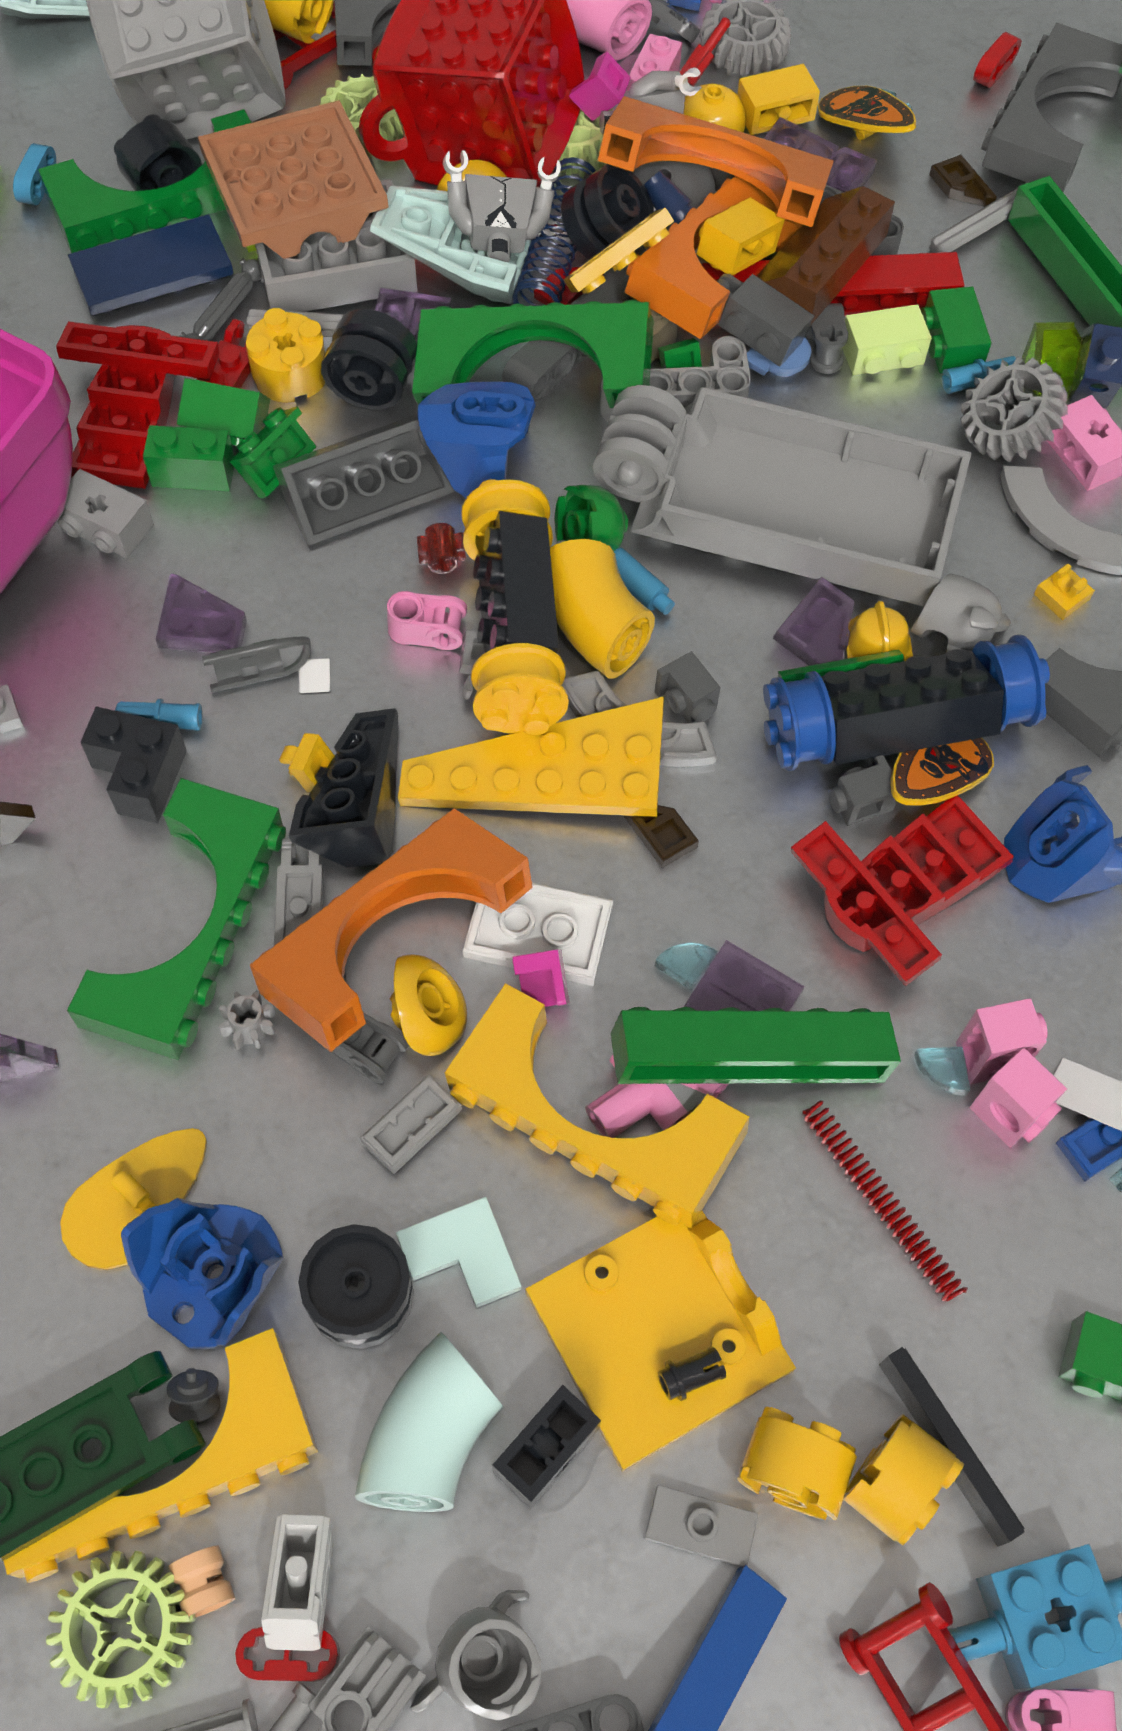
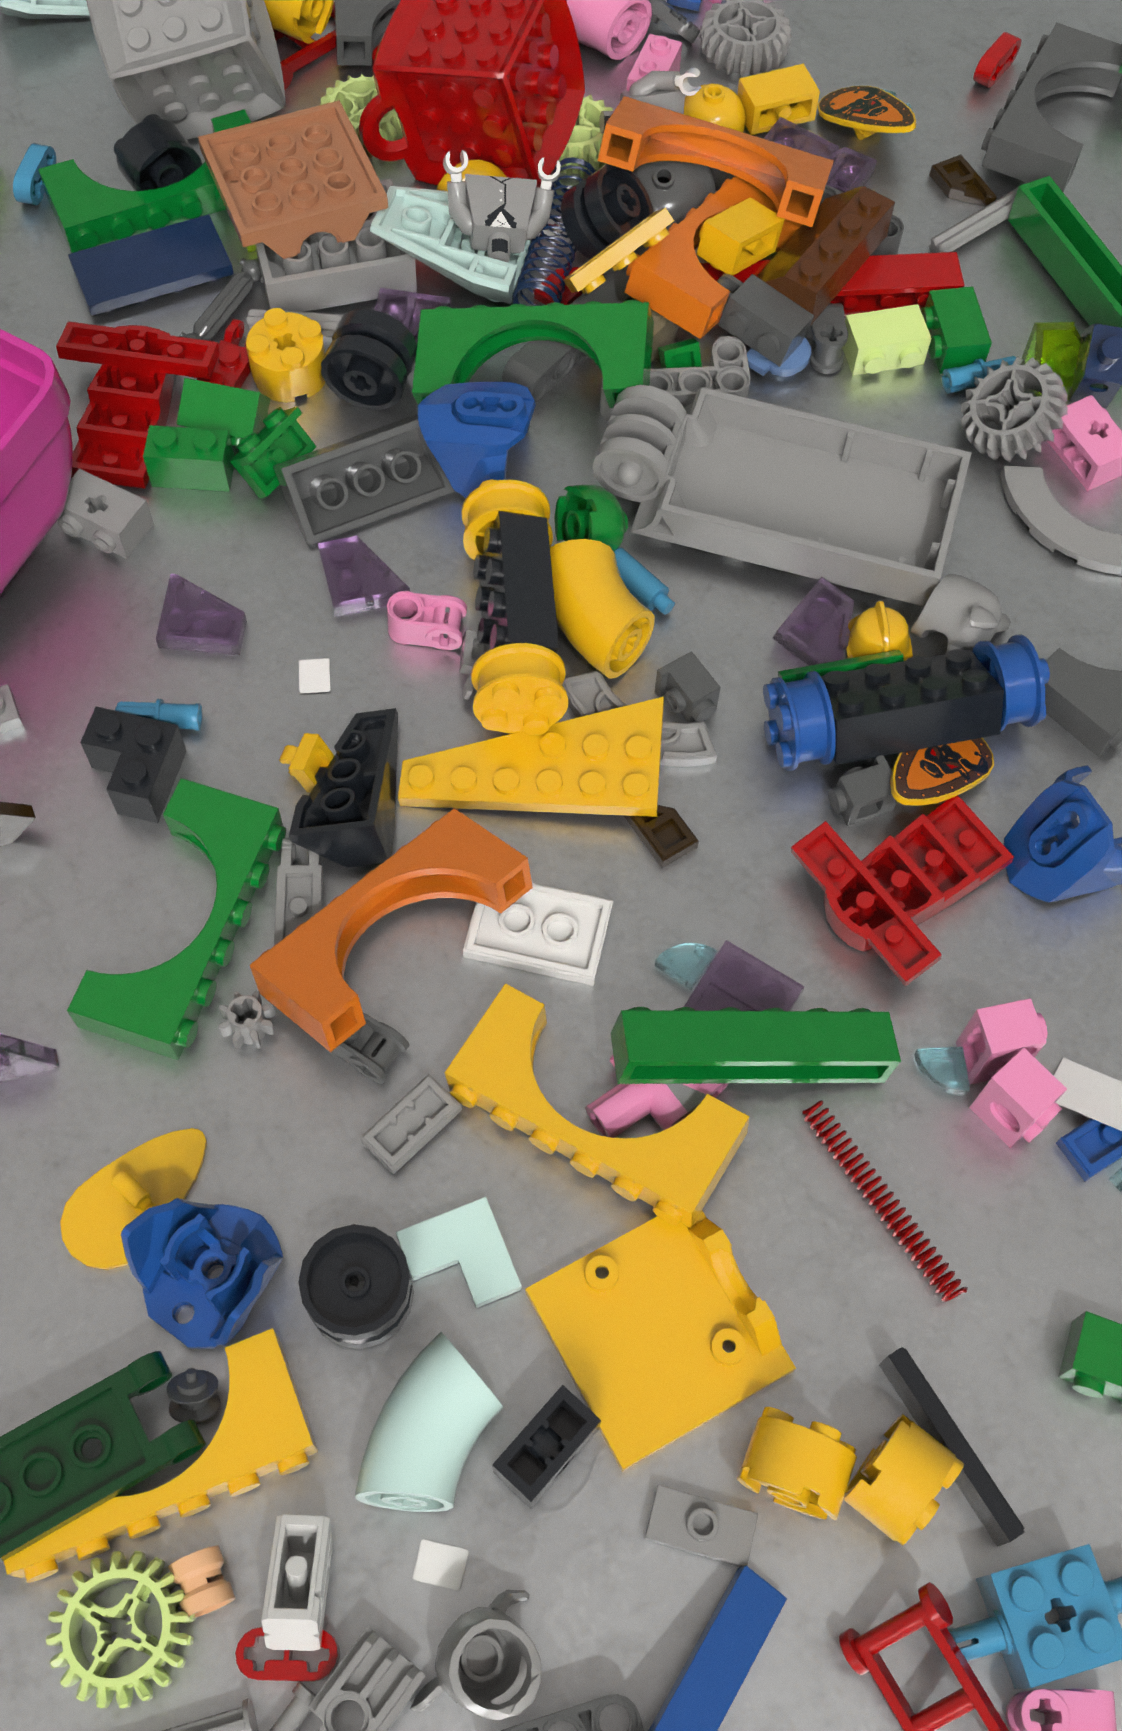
dark grey piece [202,636,311,693] -> none
yellow hat [389,954,467,1056] -> none
clear red gear [417,523,466,574] -> none
dark pink panel [512,949,570,1007] -> none
dark pink panel [569,51,631,121] -> none
dark blue cone [644,171,692,228] -> none
black pin [658,1347,726,1401] -> none
red axle [680,17,731,87] -> none
yellow tile [1034,564,1095,620] -> none
none -> clear purple wing [318,536,411,618]
none -> white sticker [412,1539,469,1591]

